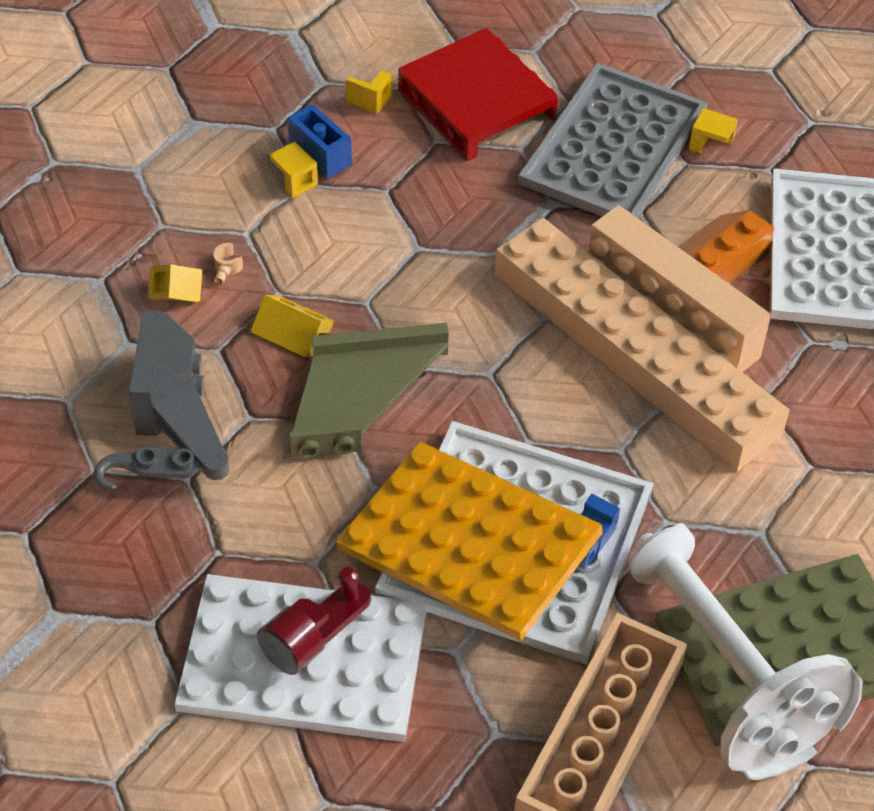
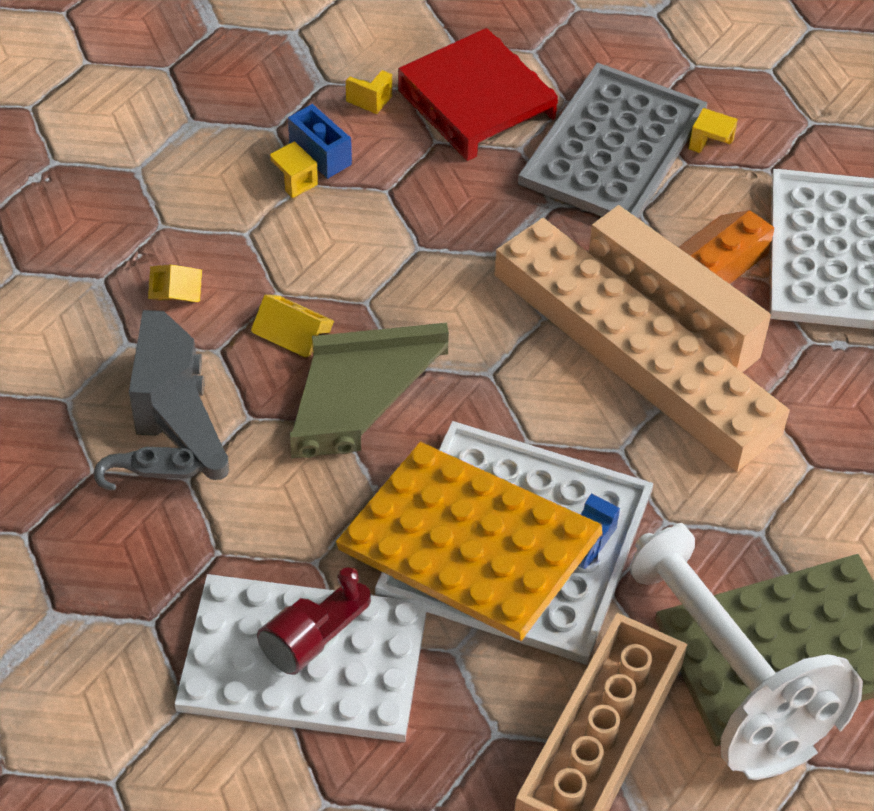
light nougat piece [213,243,243,285] -> none

